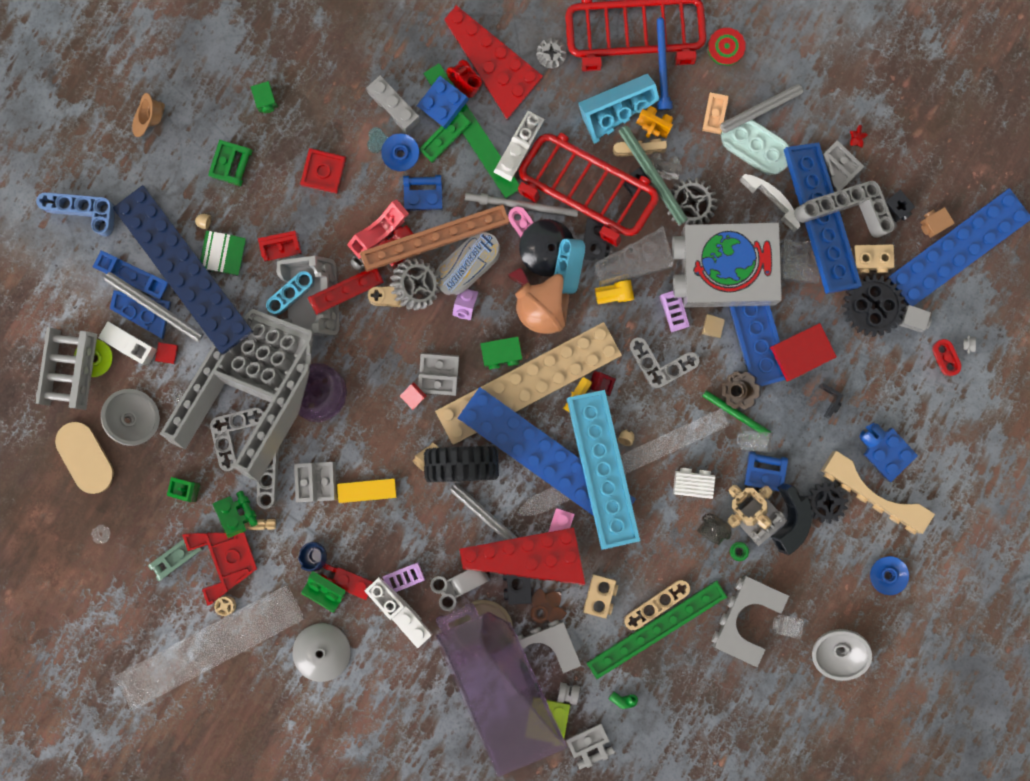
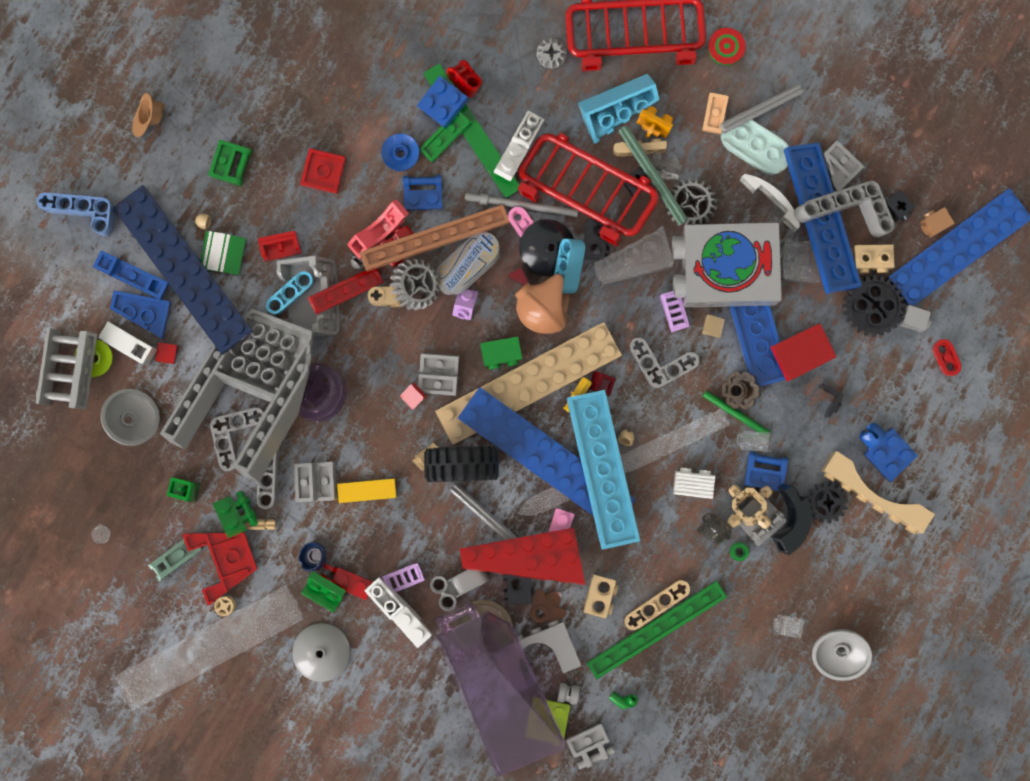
tan tile [55,422,114,494] -> none
light grey axle [104,272,204,342] -> none
green brick [251,81,278,113] -> none
light grey arch [366,76,420,134] -> none
clear light blue tile [367,127,387,153] -> none
red wing [444,5,543,120] -> none
yellow piece [595,280,635,305] -> none
blue piece [657,17,673,110] -> none
light grey arch [711,576,789,667] -> none
red plant [850,125,867,148] -> none
blue dish [870,556,909,595] -> none
light grey plate [963,335,976,354] -> none

